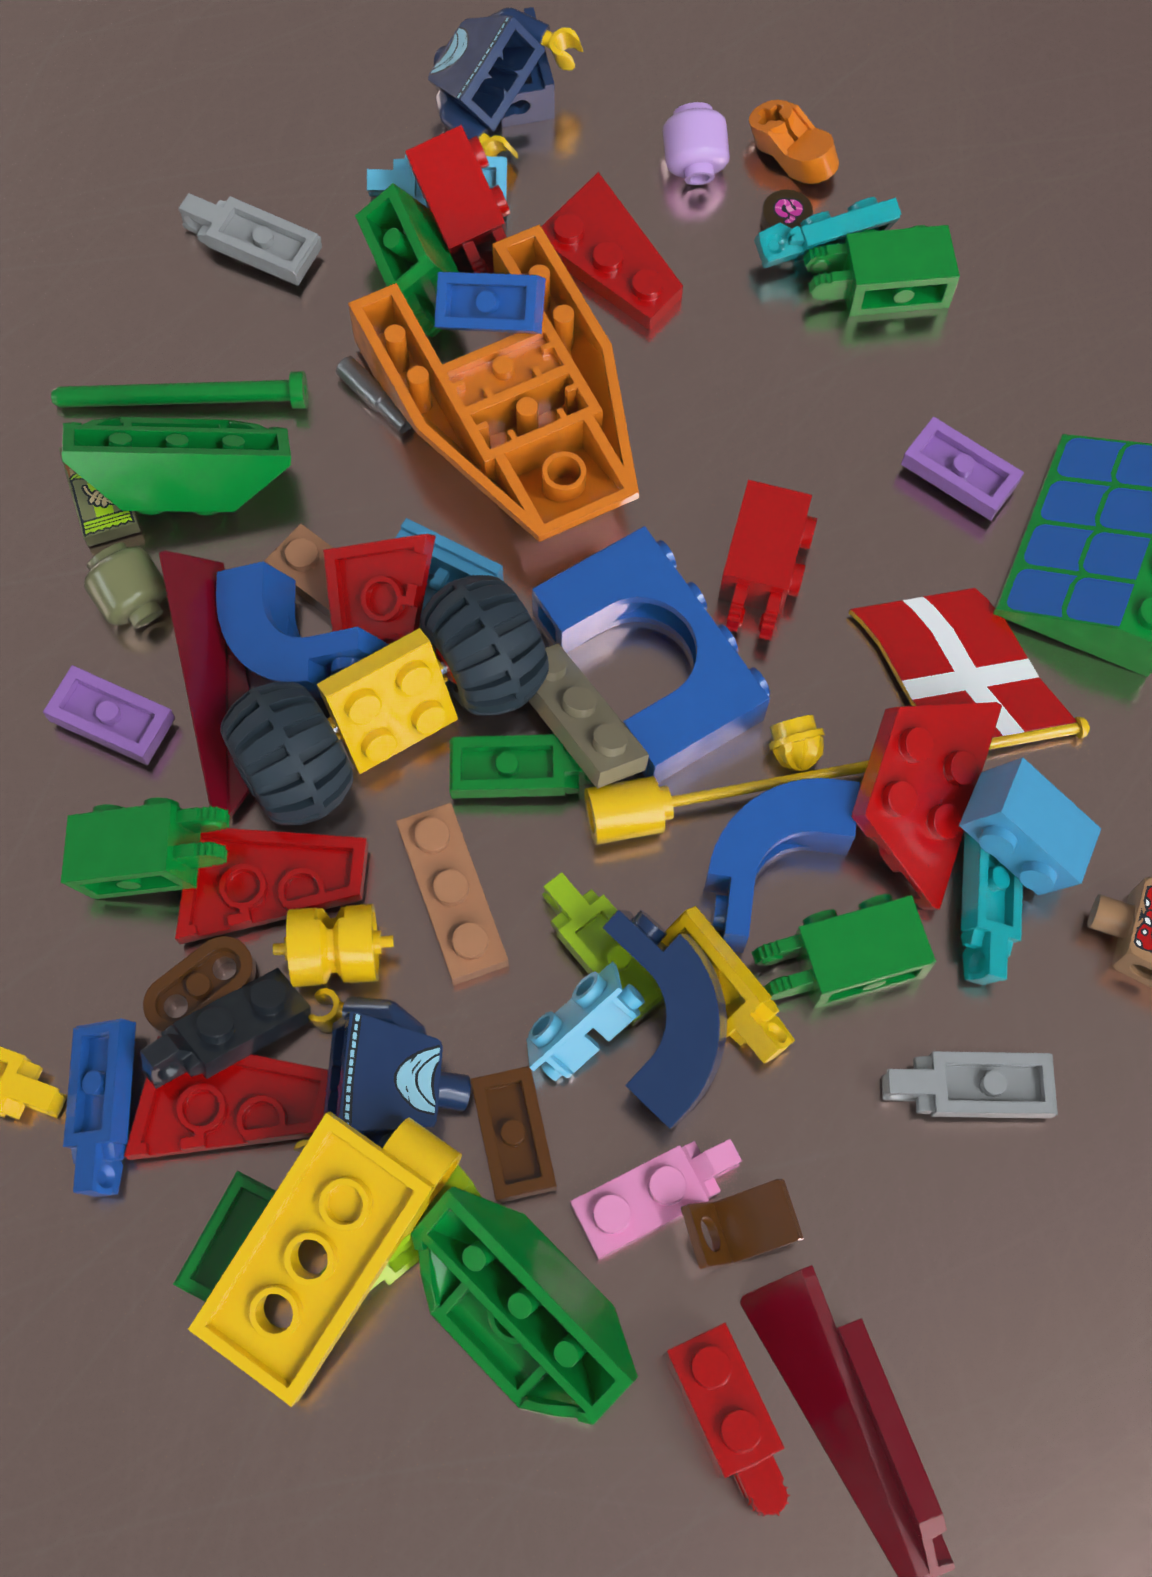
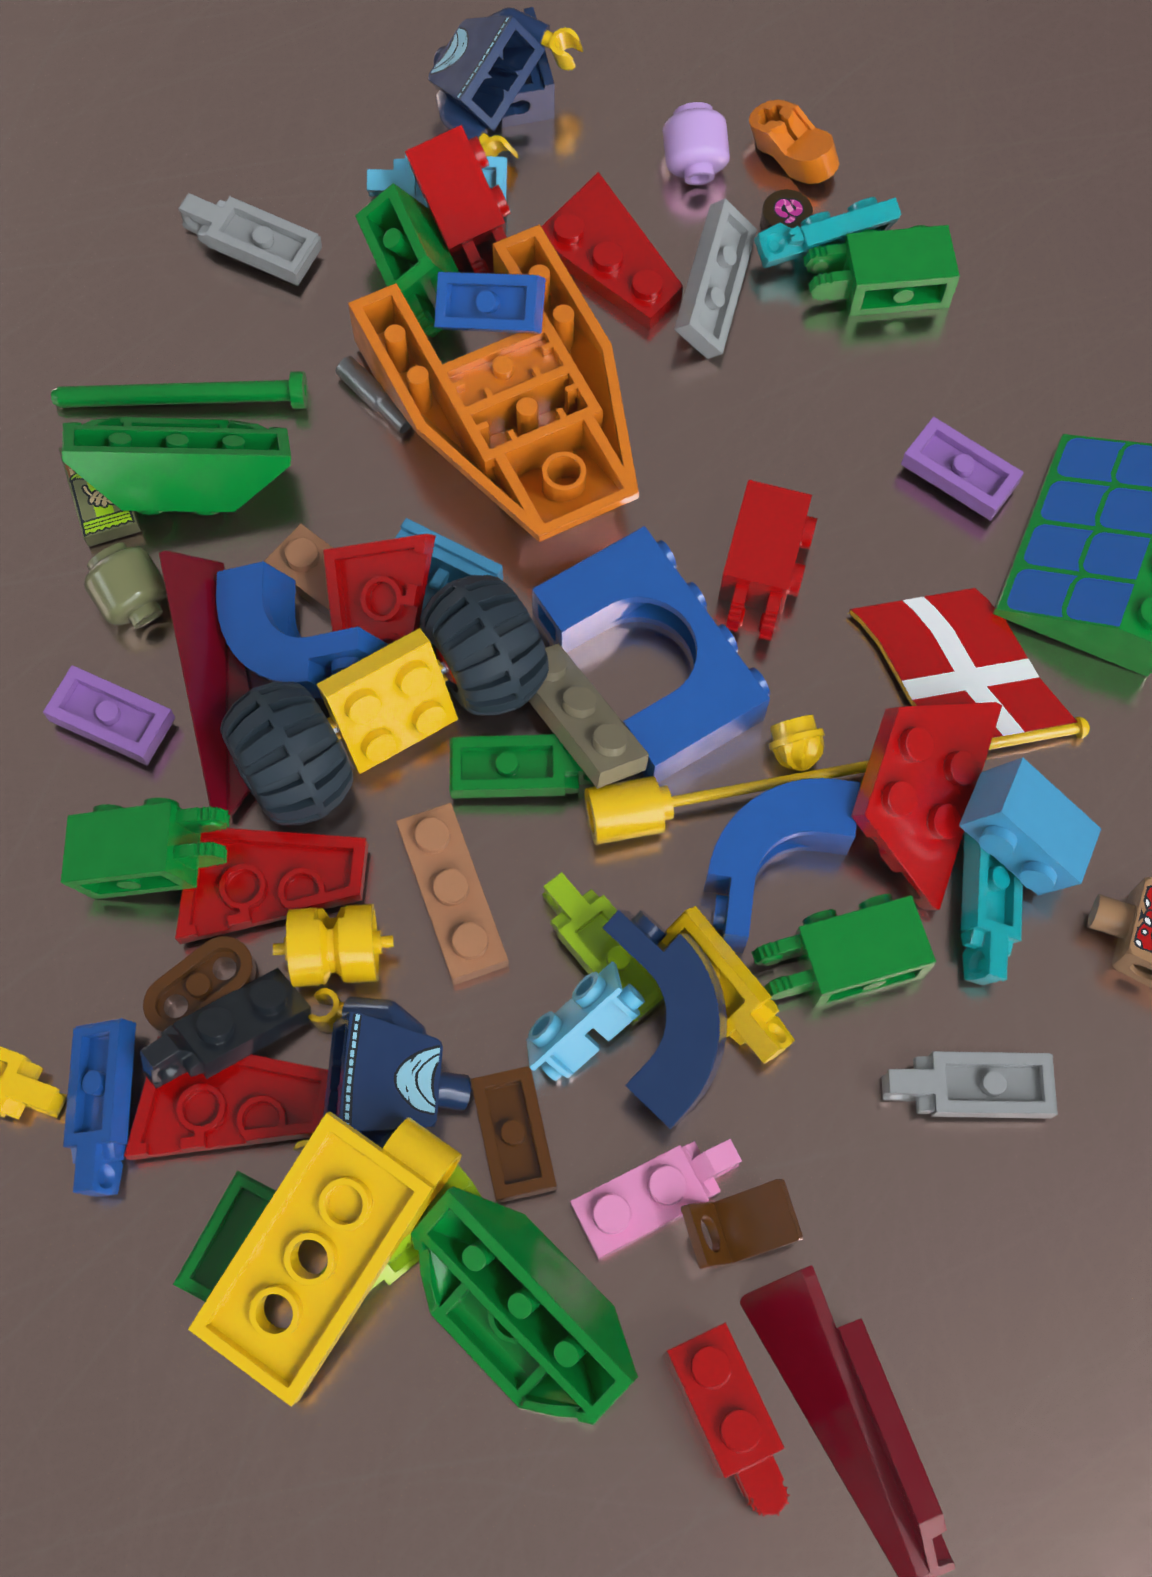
none -> light grey plate [674,198,757,359]

